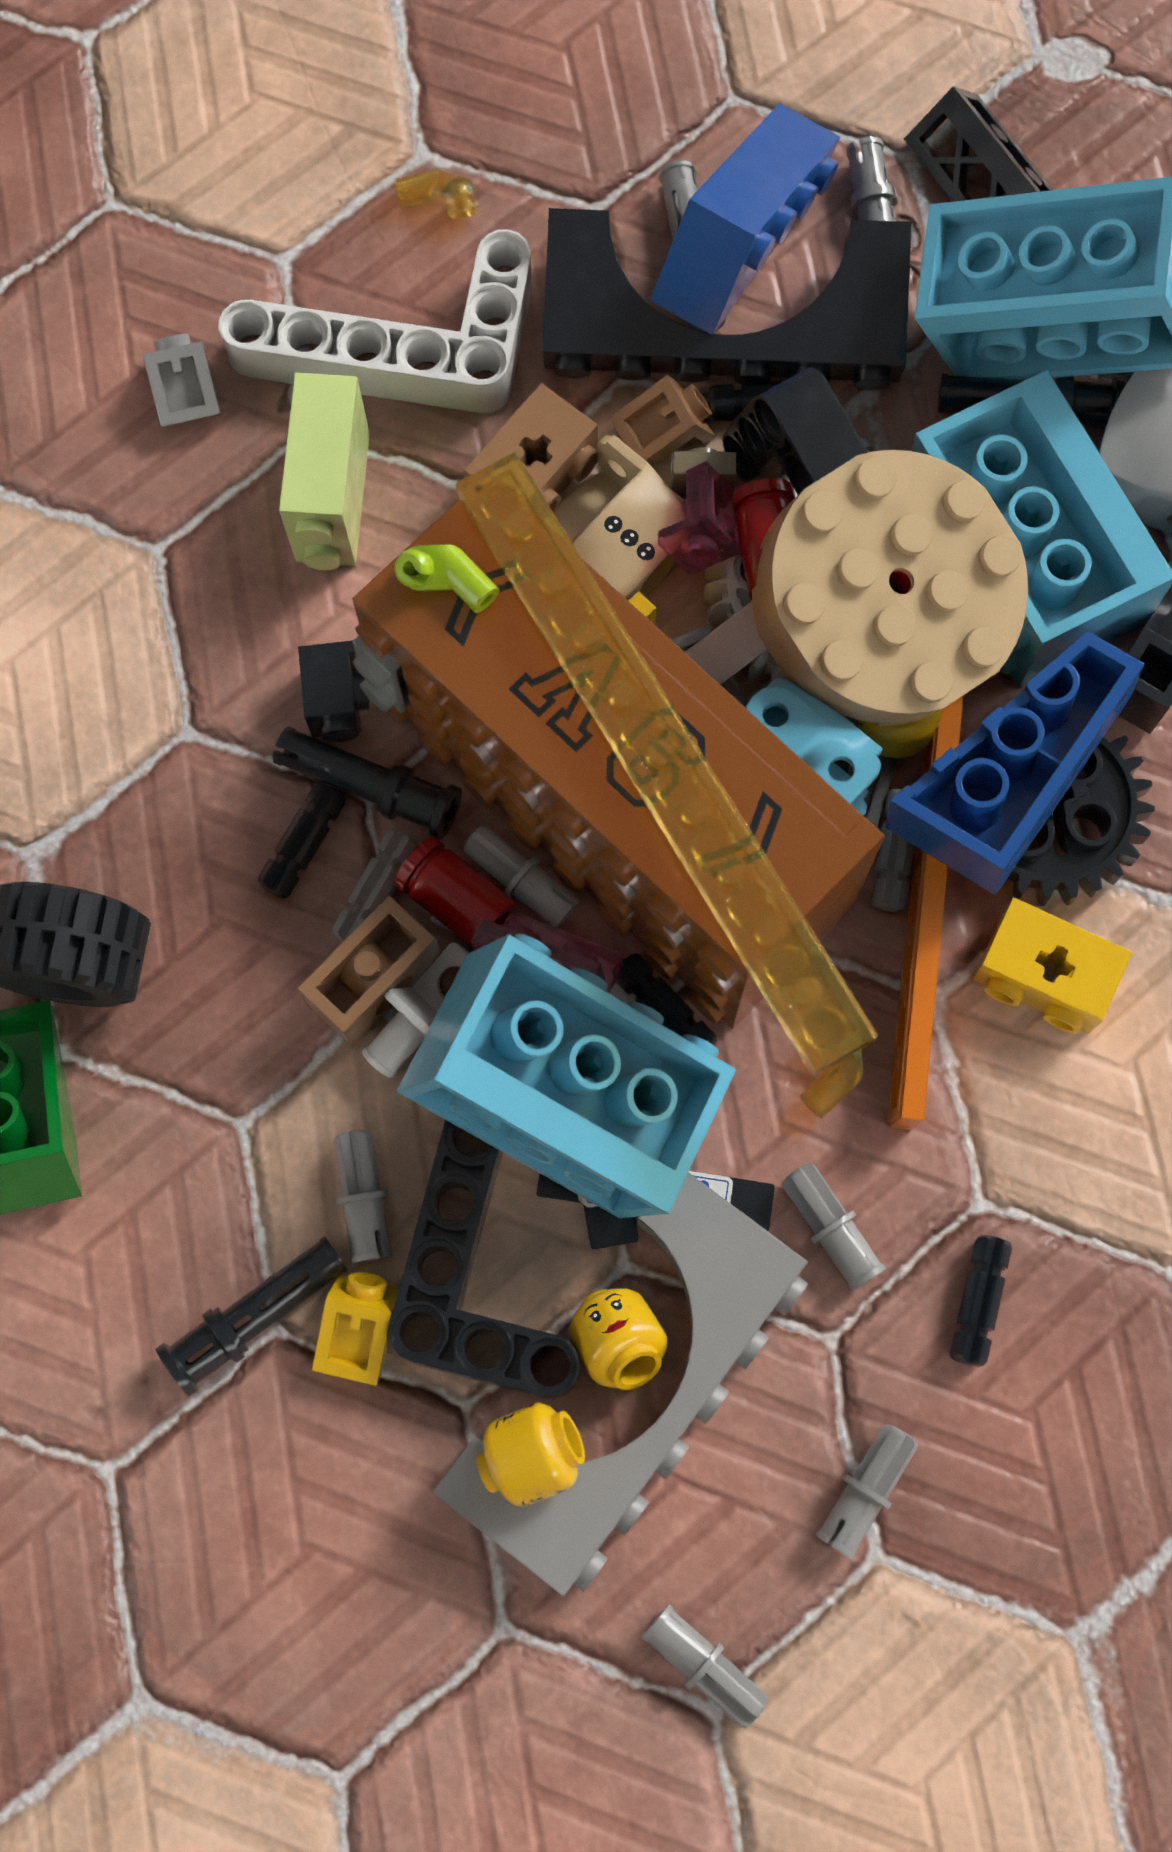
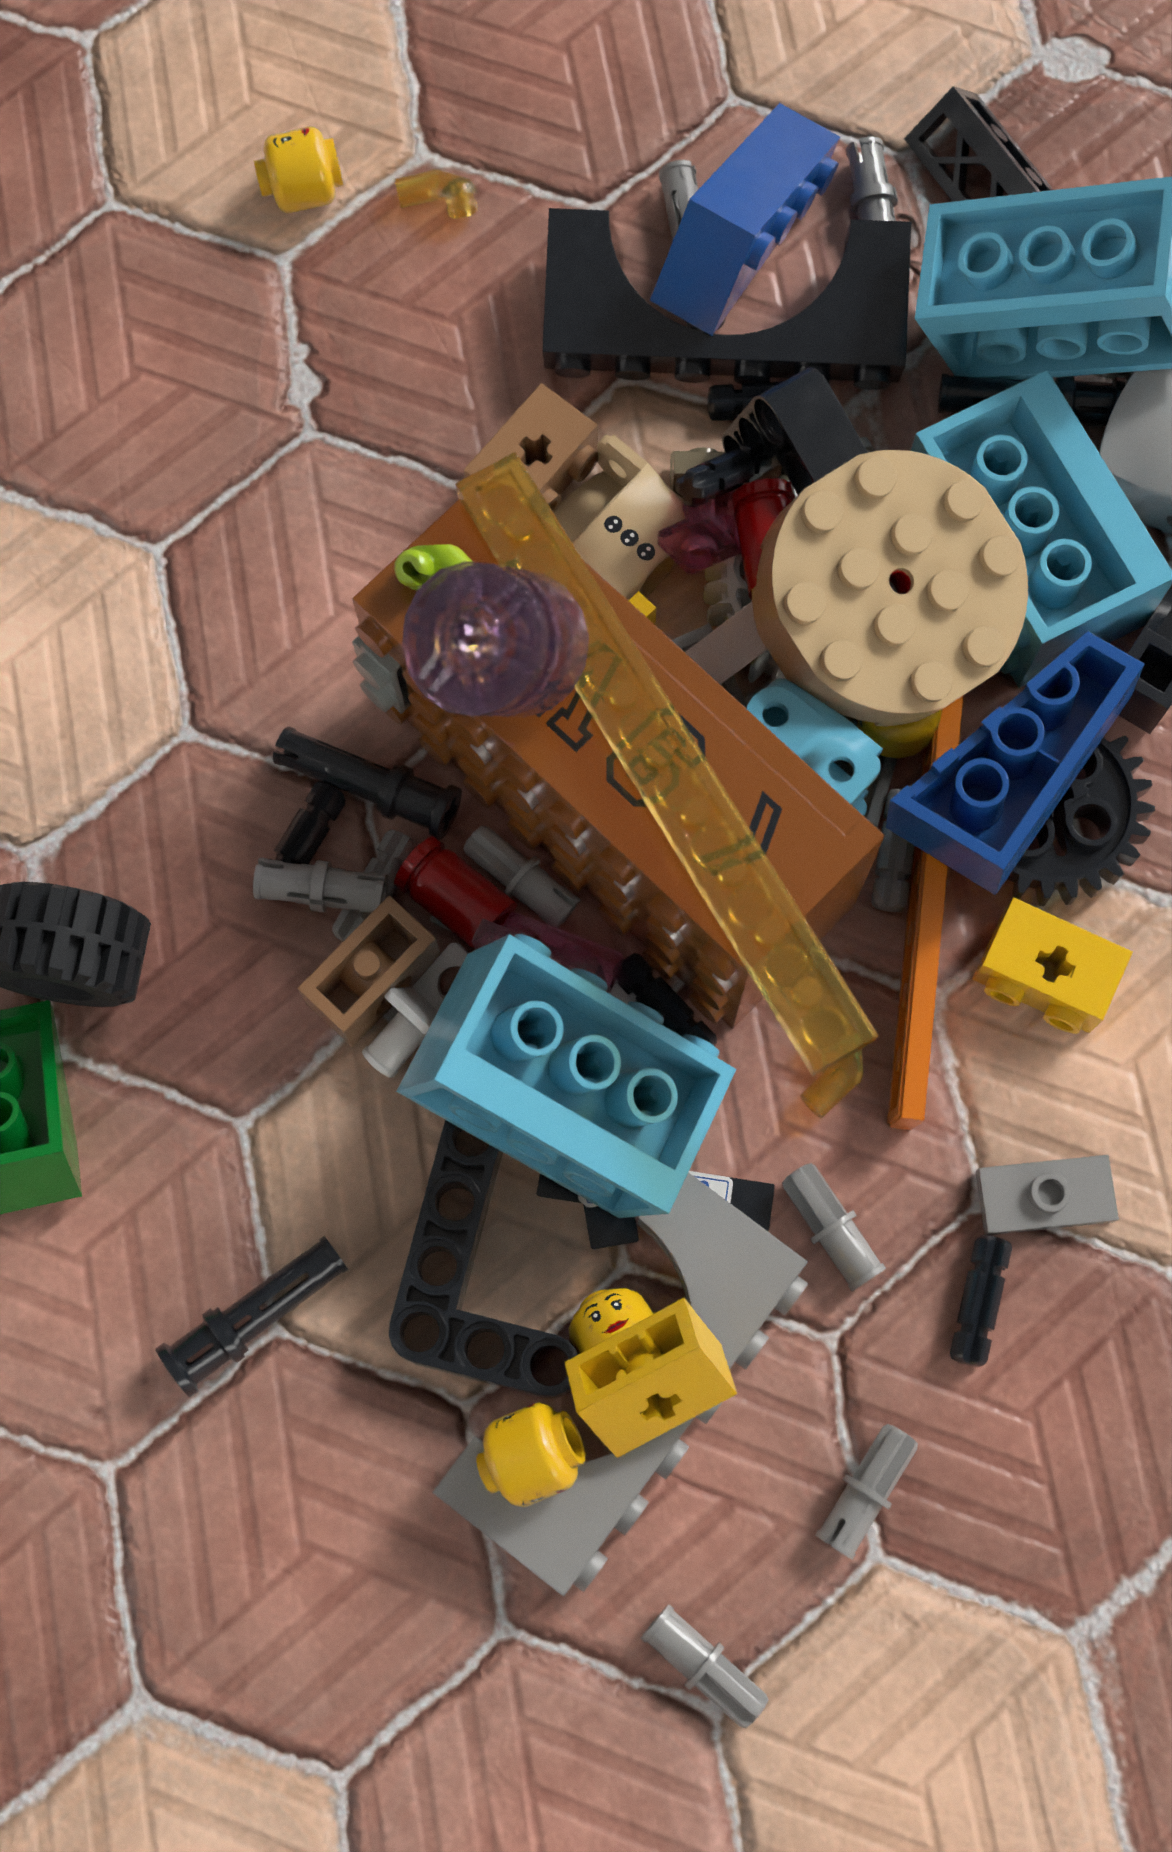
light grey bracket [142,333,221,427] -> none
white beam [219,229,532,413] -> none
yellowish green brick [279,372,370,570] -> none
black brick [298,640,370,742] -> none
yellow bracket [312,1272,399,1386] -> none
light grey axle [334,1130,393,1264] -> none
medium nougat bracket [609,375,715,467] -> none
none -> light grey pin [253,857,388,913]
none -> yellow head [254,126,344,213]
none -> wheel [402,561,589,717]
none -> yellow brick [565,1298,737,1458]
none -> black axle [675,441,772,507]
none -> light grey plate [975,1155,1119,1235]

